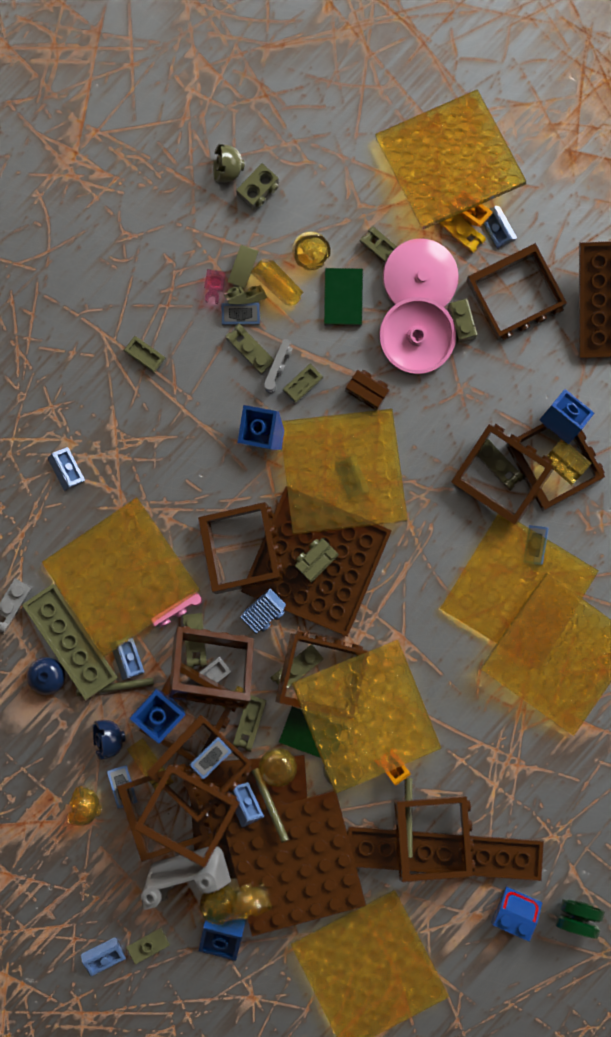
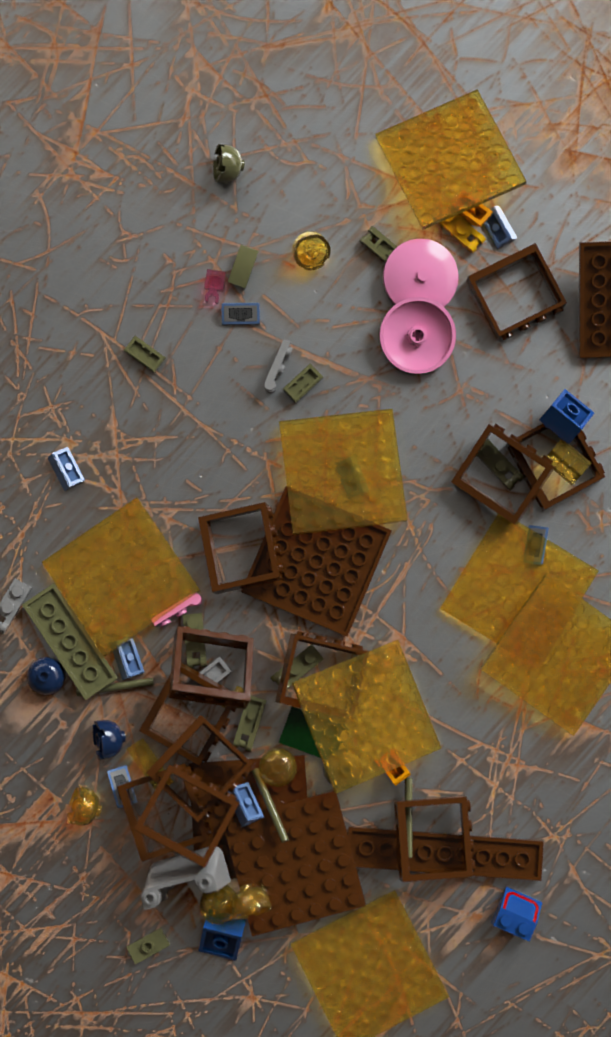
medium blue slope [81,937,126,976] -> none
blue slope [129,689,186,744] -> none
slope [190,737,232,779] -> none
olive slope [224,285,267,304] -> none
olive plate [225,323,274,375] -> none
olive brick [236,163,279,210] -> none
blue slope [237,405,284,450] -> none
medium blue brick [240,588,286,634] -> none
clear yellow slope [251,258,304,306] -> none
olive brick [295,538,339,583] -> none
dark green tile [324,268,363,326] -> none
reddish brown brick [345,370,390,411] -> none
olive brick [448,299,478,344] -> none
dark green wheel [556,899,605,939] -> none

